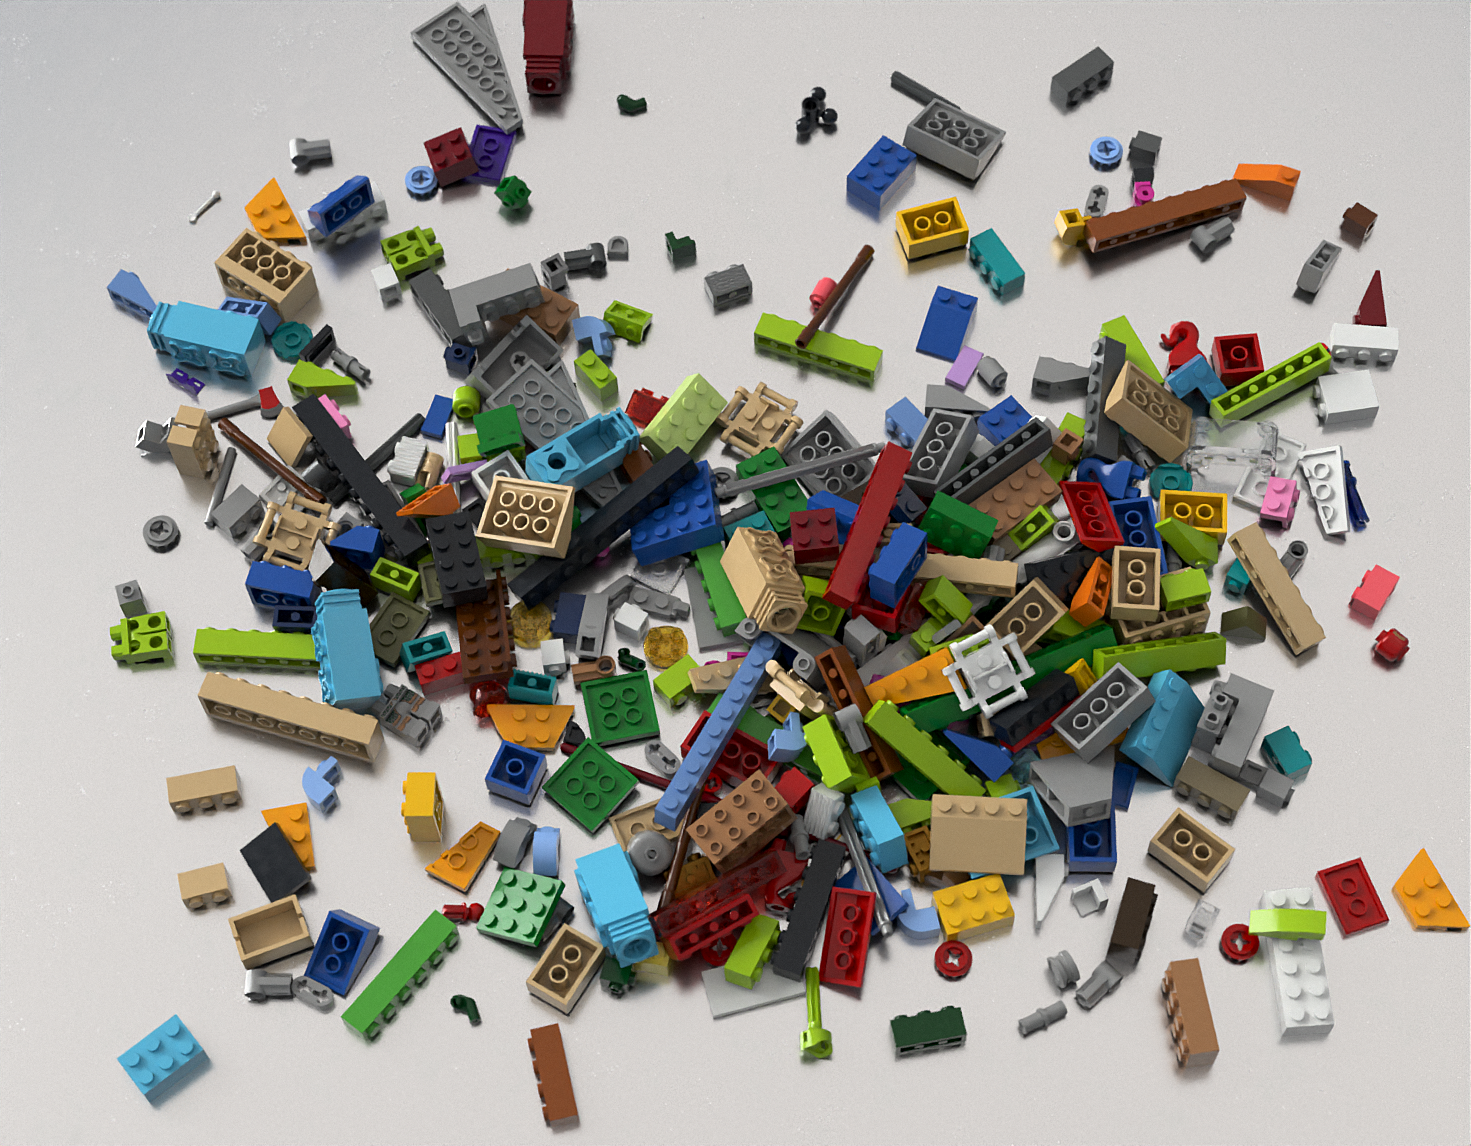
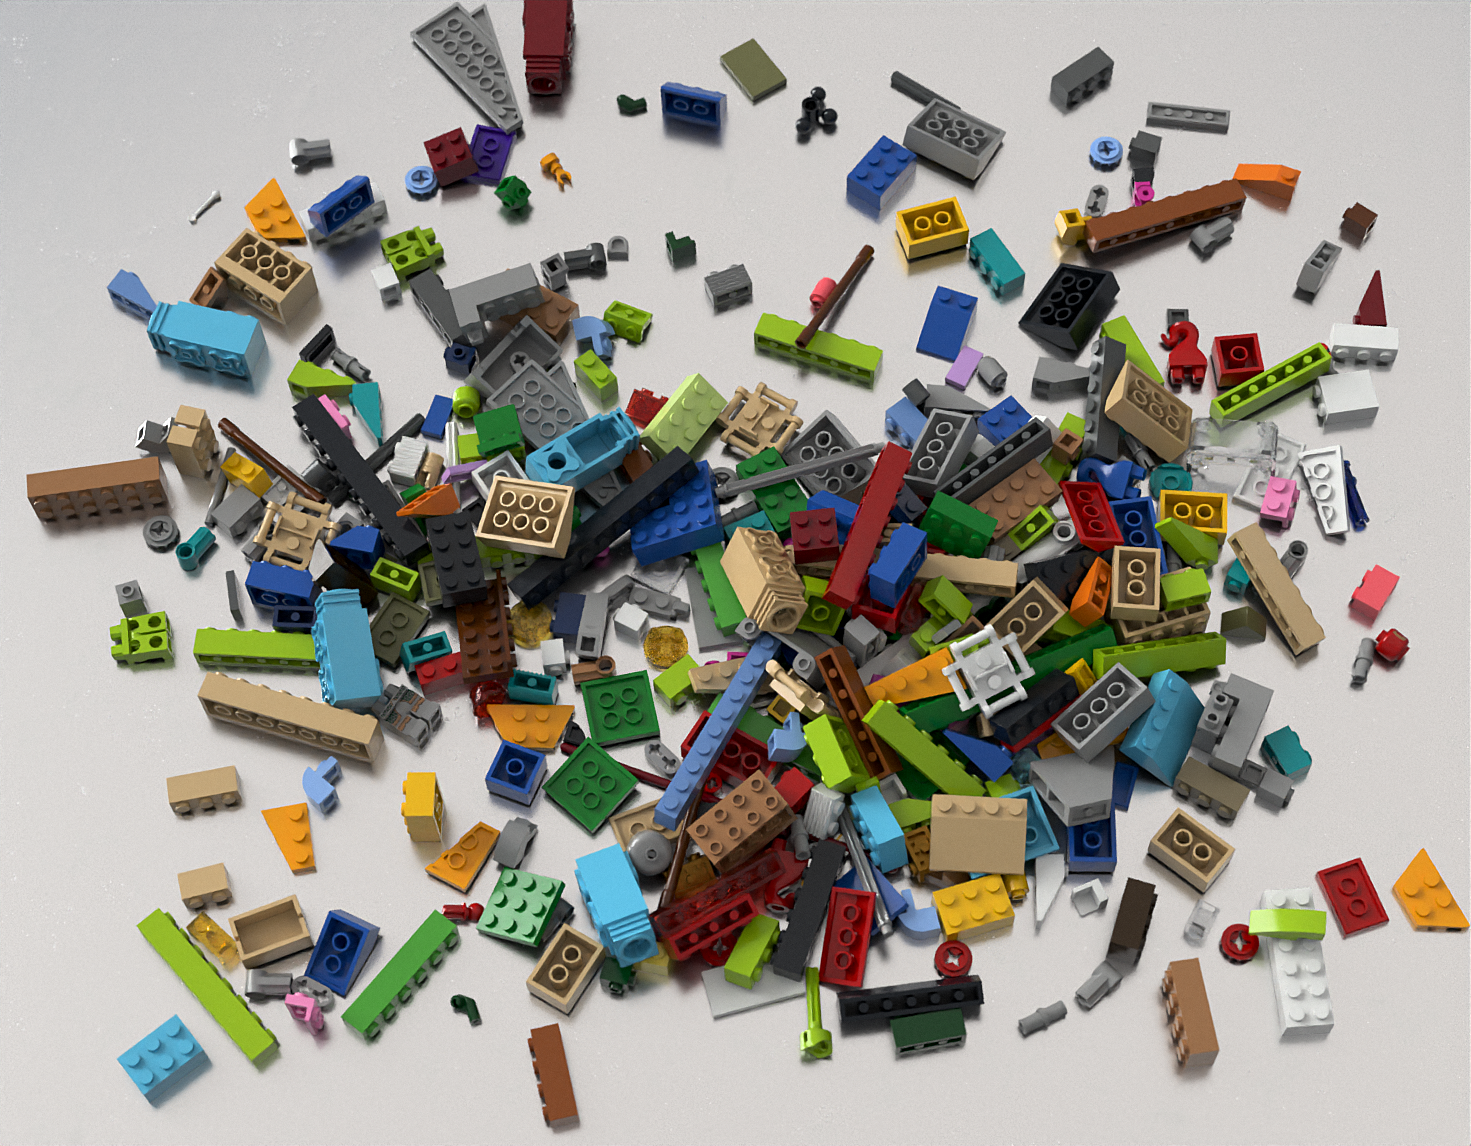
dark purple piece [166,368,205,395] -> none
piece [206,386,284,420] -> none
medium blue slope [217,297,282,335] -> none
black tile [240,822,312,903] -> none
tan tile [266,406,313,468] -> none
teal tile [271,321,314,361] -> none
light blue brick [533,826,560,876] -> none
dark green arm [617,648,646,671] -> none
light grey piece [833,704,872,754] -> none
light grey wheel [1047,950,1080,988] -> none
dark azure brick [1164,354,1228,403] -> none
none -> medium nougat brick [27,456,168,518]
none -> lime brick [136,908,278,1067]
none -> teal piece [175,527,216,570]
none -> clear yellow brick [186,911,238,966]
none -> medium nougat slope [189,267,228,308]
none -> yellow brick [220,452,273,498]
none -> dark grey tile [225,570,243,620]
none -> bright pink bracket [285,993,324,1036]
none -> teal slope [349,382,384,447]
none -> light orange piece [540,153,571,188]
none -> blue slope [660,82,727,126]
none -> olive tile [720,38,787,101]
none -> black brick [836,974,984,1023]
none -> white panel [879,773,907,805]
none -> dark grey piece [902,378,930,407]
none -> yellow brick [1001,870,1029,900]
none -> black slope [1018,263,1120,350]
none -> light grey tile [1146,102,1230,131]
none -> dark grey tile [1166,309,1189,331]
none -> light grey pin [1352,638,1376,683]

